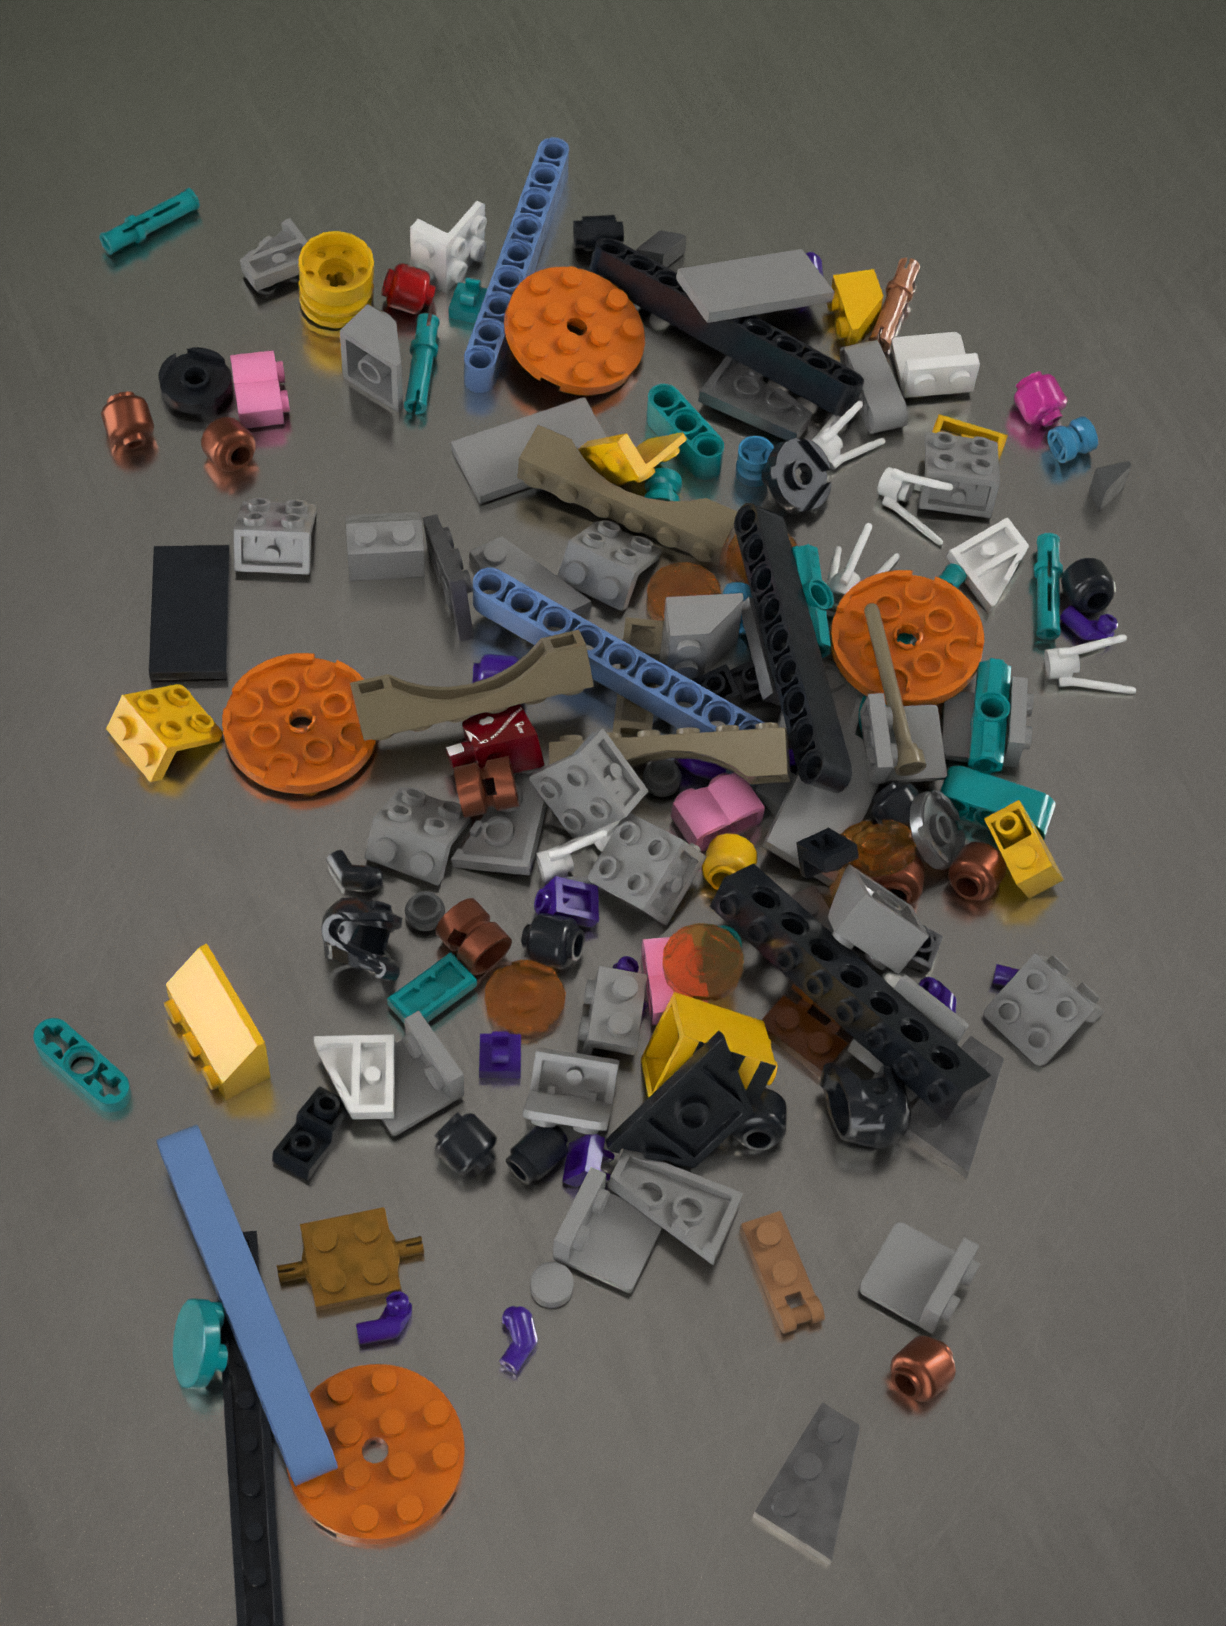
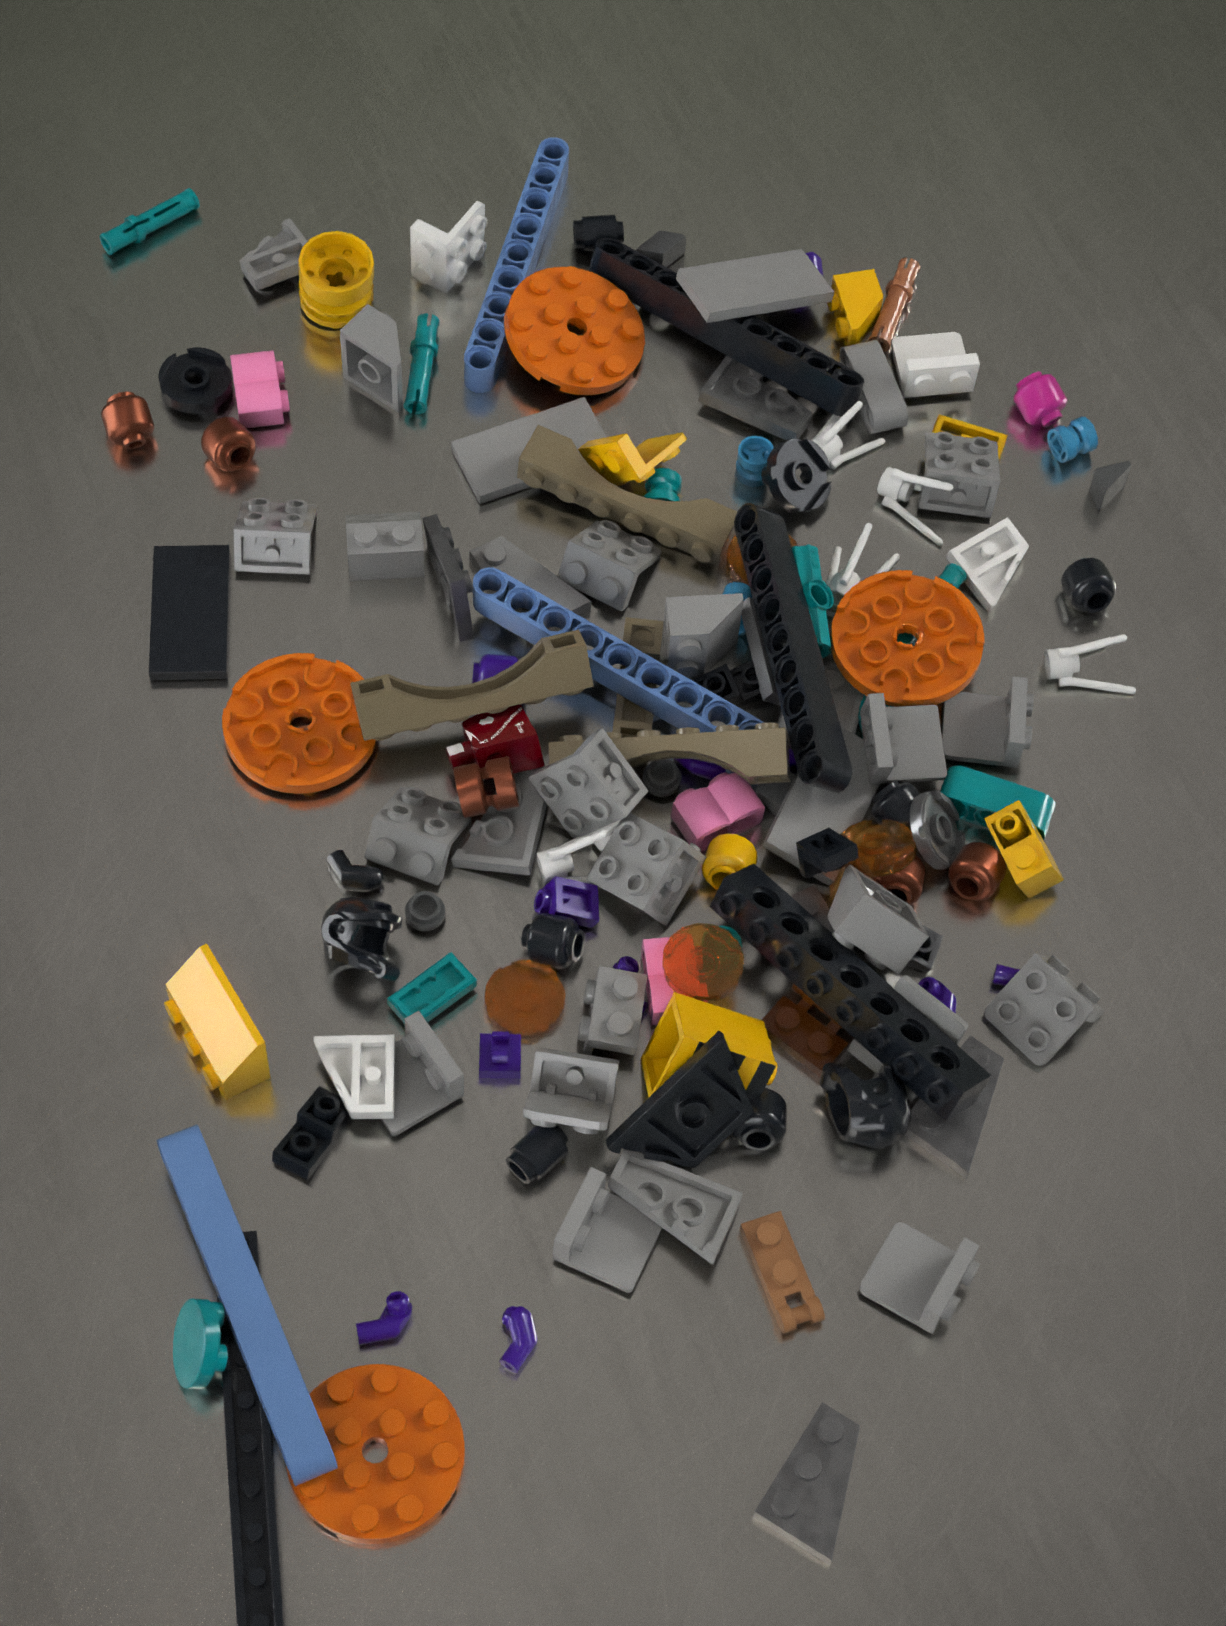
teal beam [33,1018,131,1112] -> none
yellow bracket [106,684,223,782] -> none
pearl gold plate [276,1207,425,1311] -> none
red head [381,263,436,315] -> none
black head [434,1112,497,1176] -> none
copper wheel [436,898,512,975] -> none
teal tile [448,277,488,323] -> none
light grey tile [530,1262,574,1308] -> none
dark purple tile [562,1134,615,1187] -> none
teal beam [646,384,724,480] -> none
clear orange tile [647,562,721,621] -> none
dark tan piece [864,603,926,776] -> none
copper head [890,1336,956,1402] -> none
teal piece [968,658,1012,775] -> none
teal pin [1033,533,1063,640] -> none
dark purple arm [1060,605,1118,640] -> none

